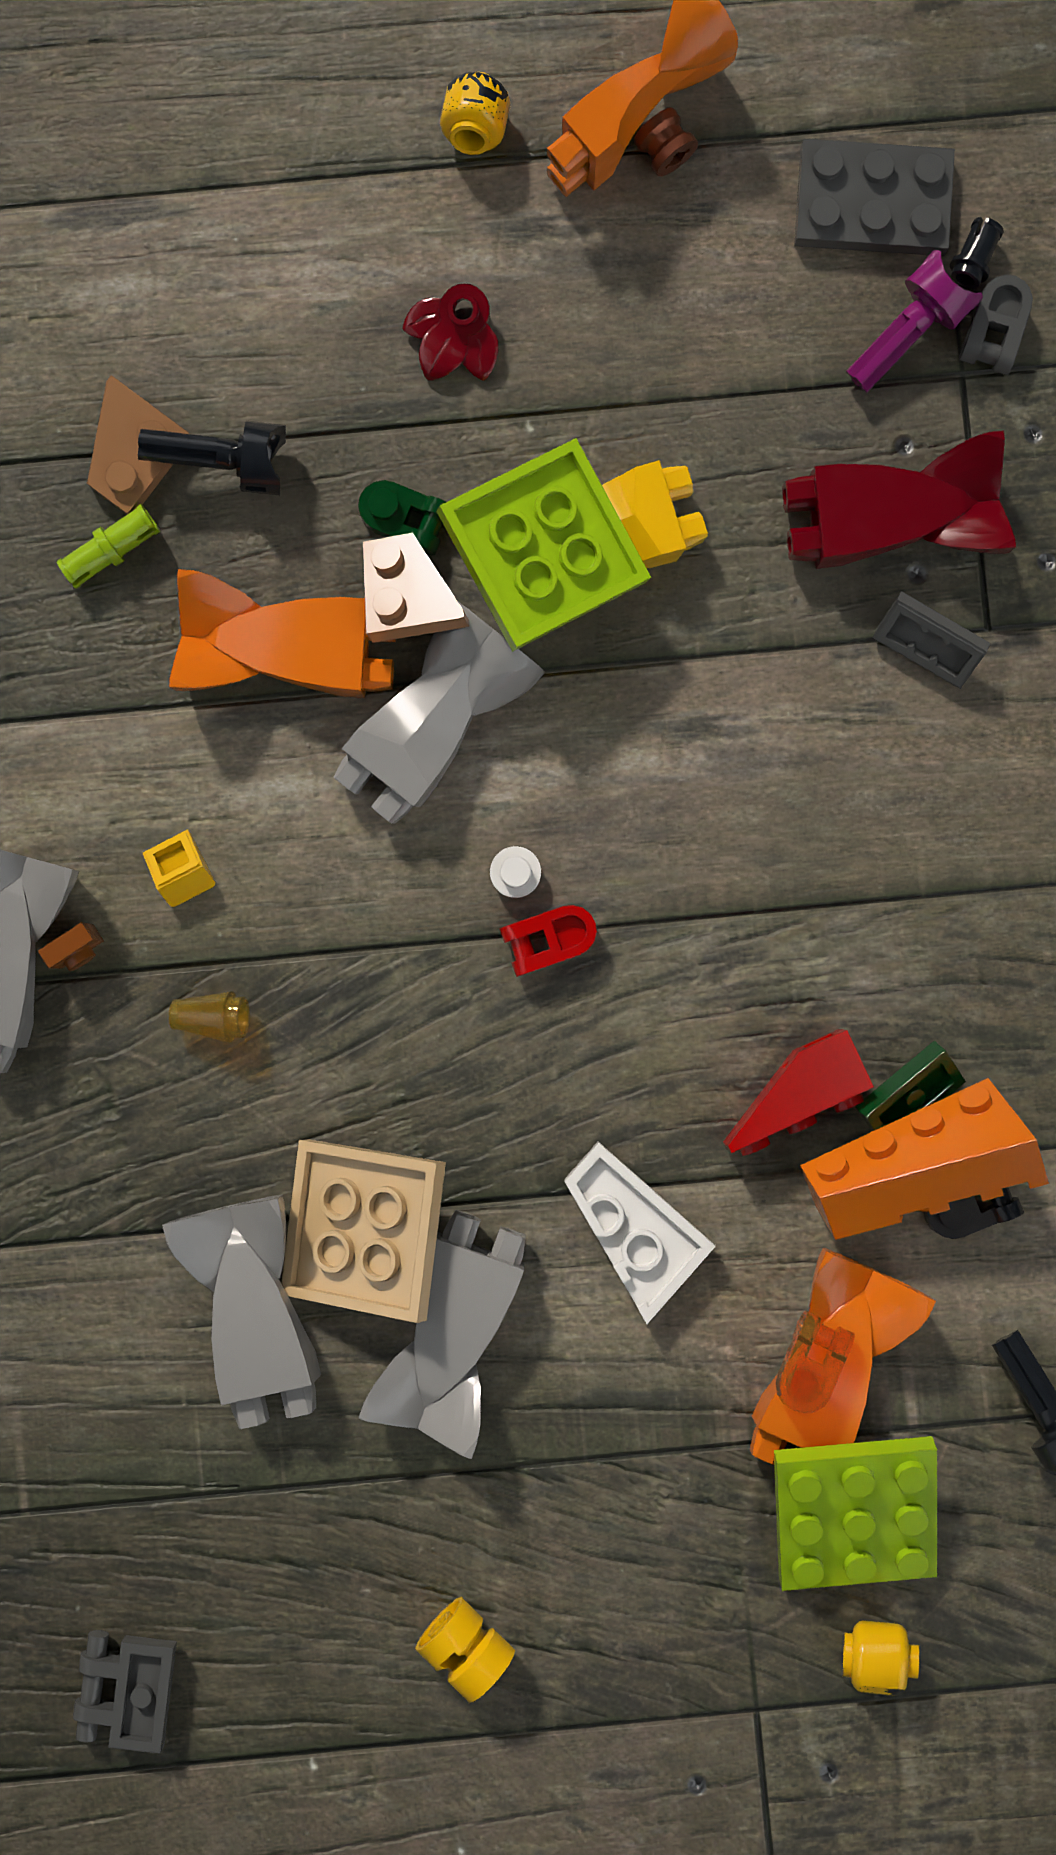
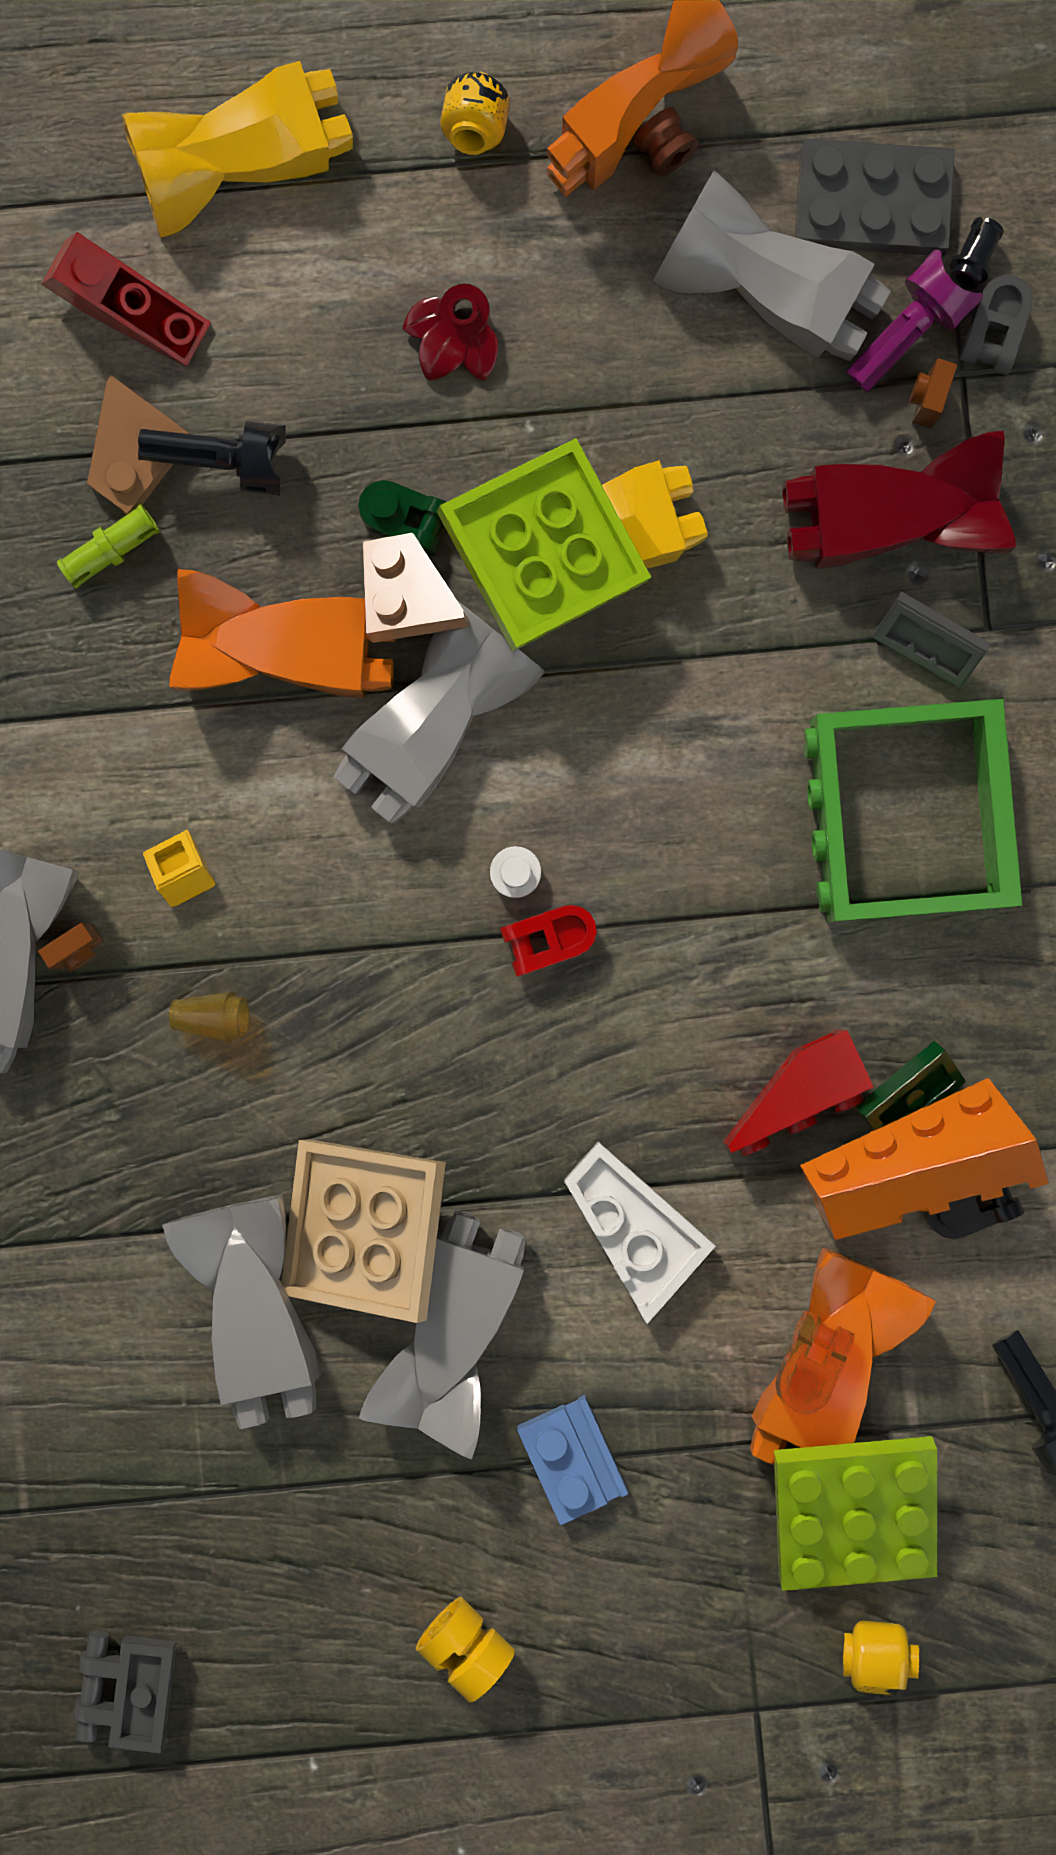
none -> red slope [41,232,211,367]
none -> yellow hips [121,61,353,238]
none -> medium blue plate [517,1395,629,1525]
none -> light grey hips [653,171,891,361]
none -> bright green window [803,699,1022,923]
none -> dark orange plate [909,358,957,428]

